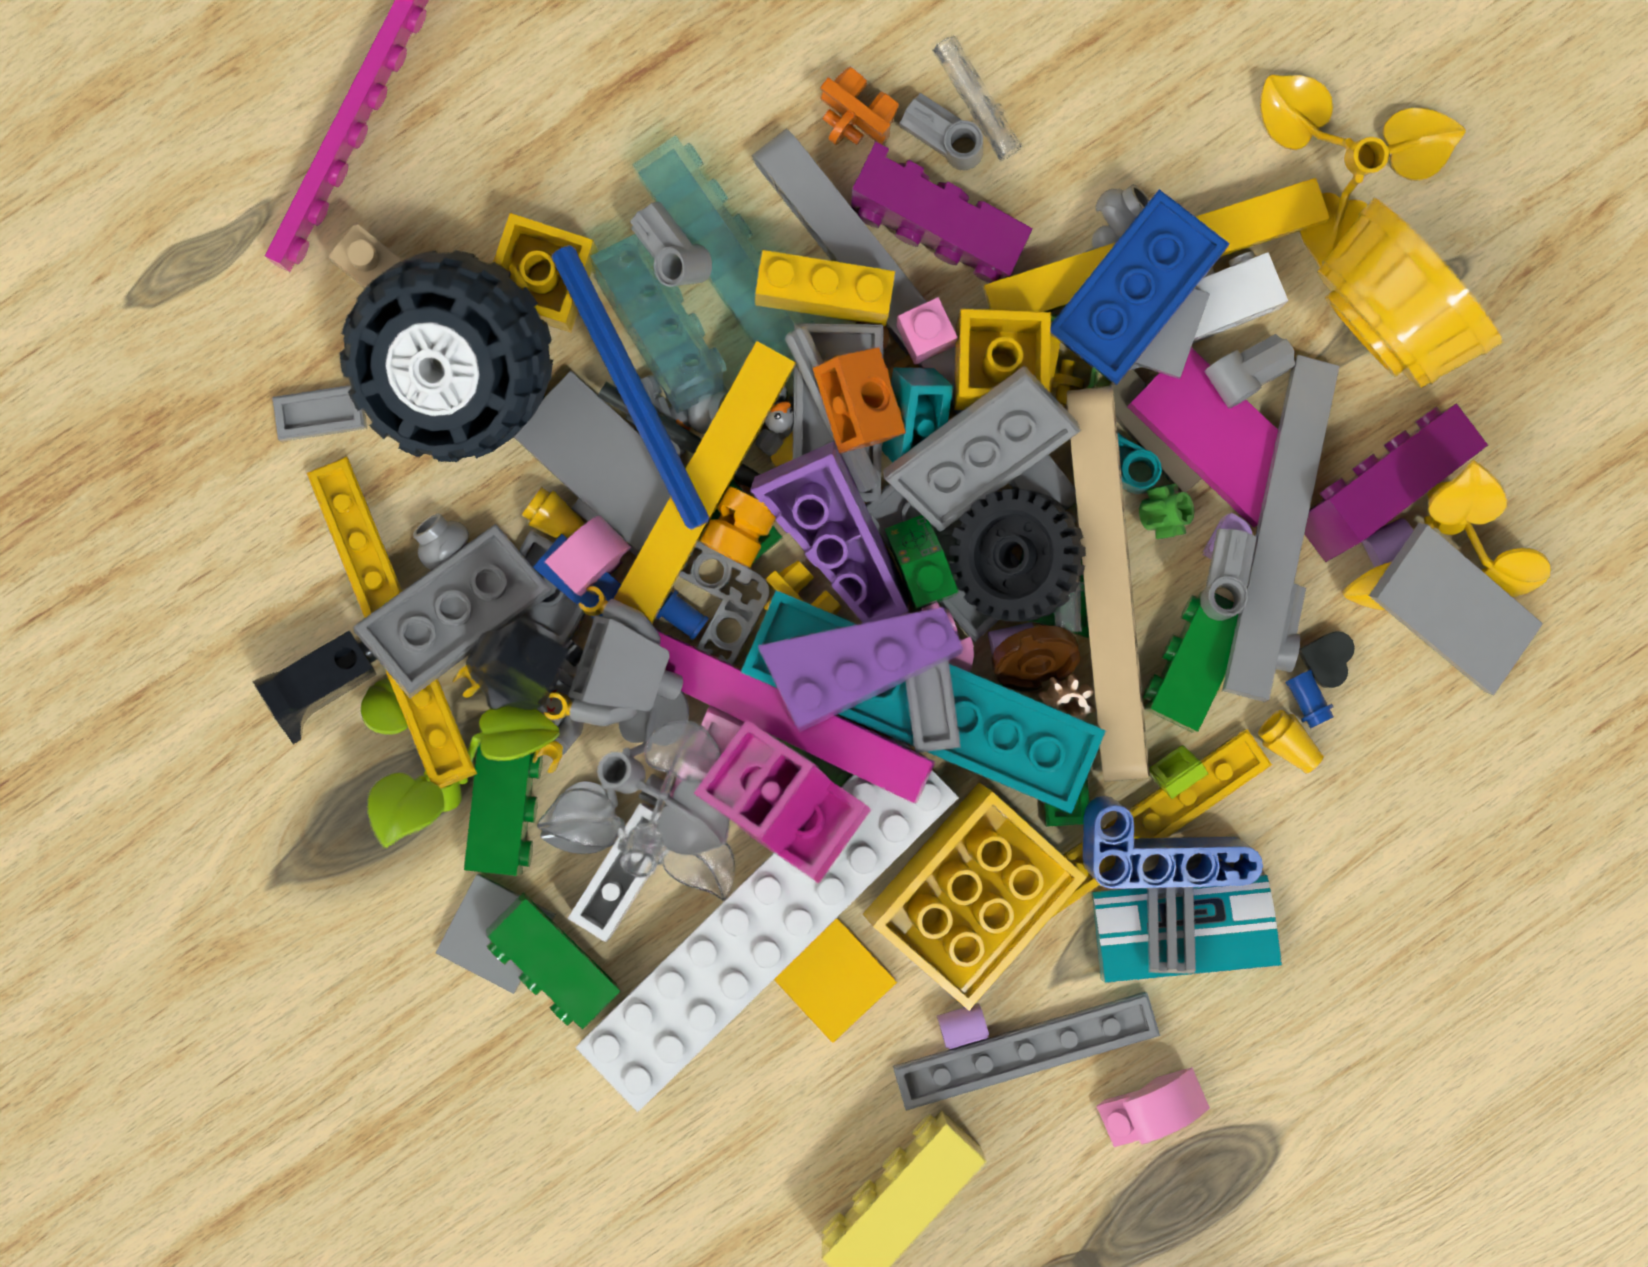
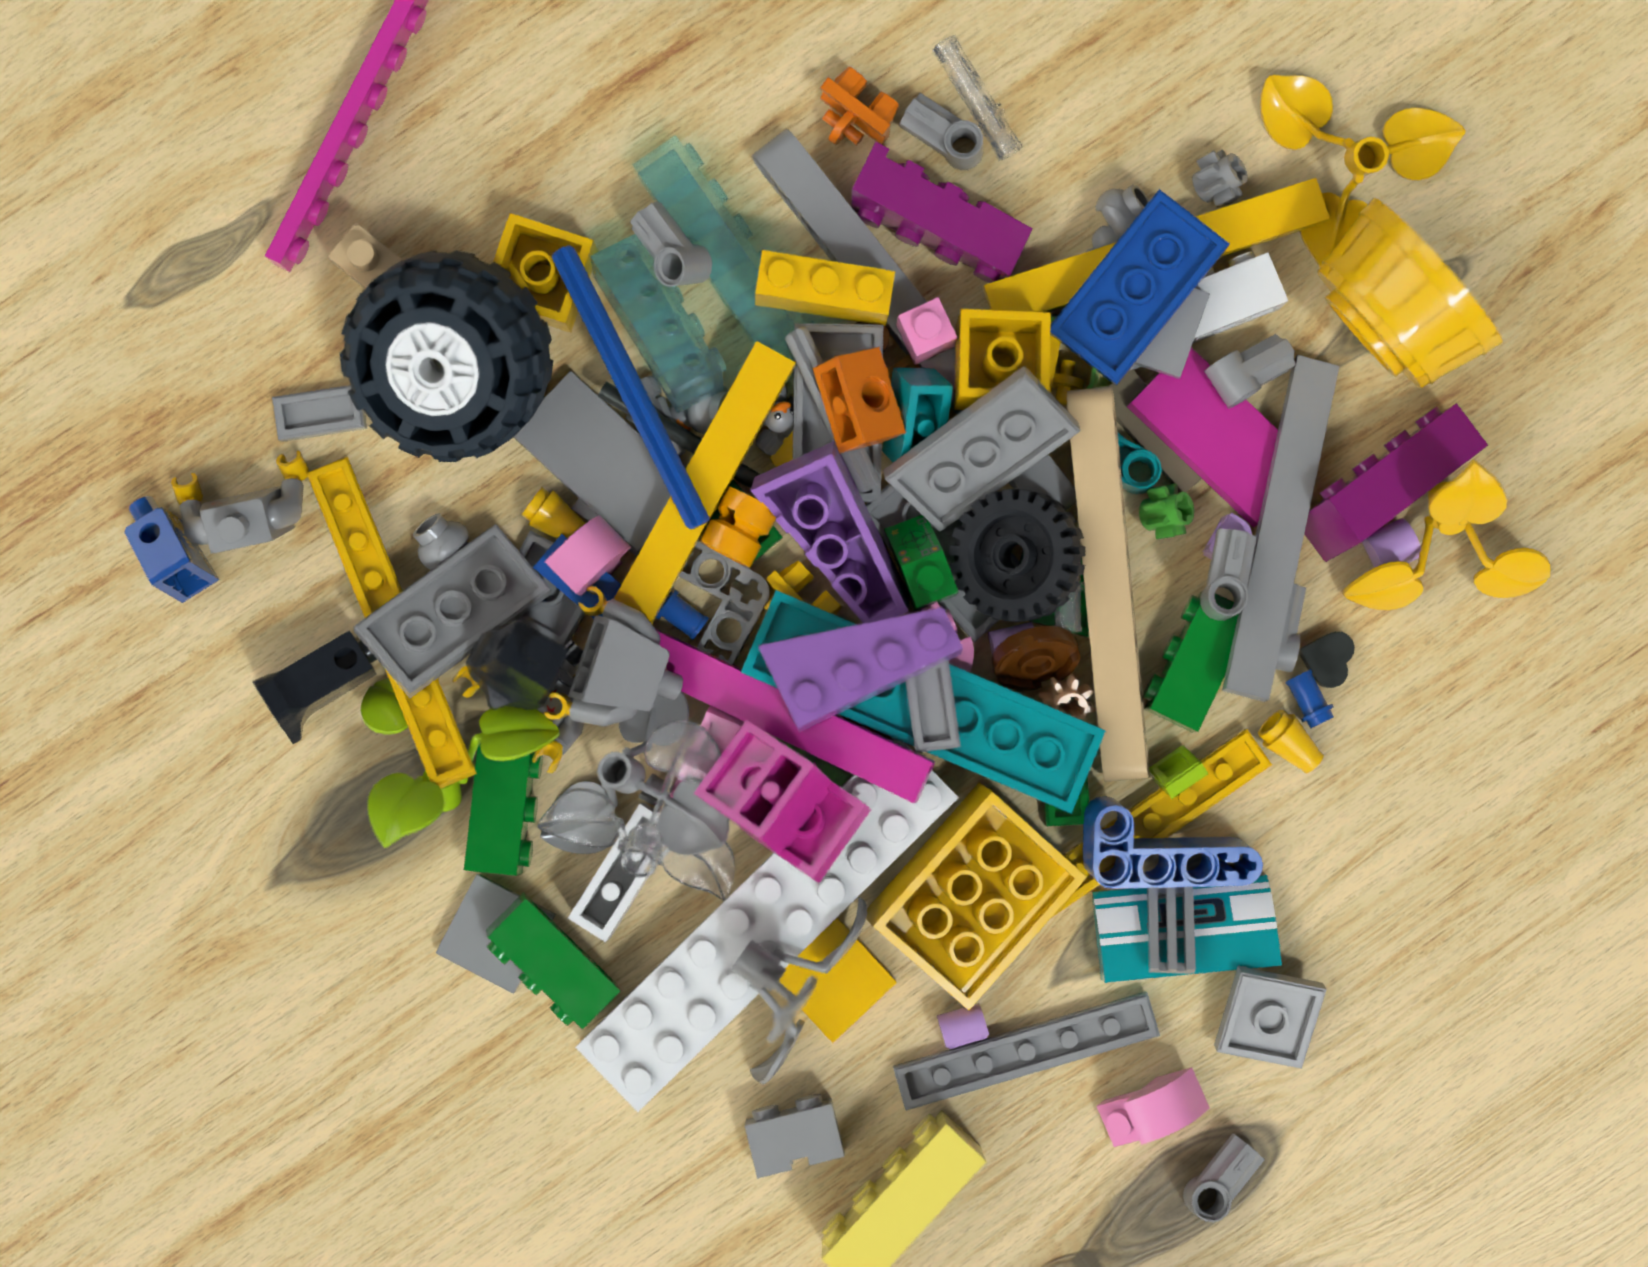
light grey tile [1369,523,1543,695] -> none
none -> blue torso [124,496,219,603]
none -> light grey torso [171,451,309,553]
none -> light grey plant [731,897,867,1084]
none -> light grey brick [745,1094,844,1179]
none -> light grey piece [1183,1133,1265,1222]
none -> light grey gear [1192,150,1248,207]
none -> light grey tile [1214,966,1327,1069]

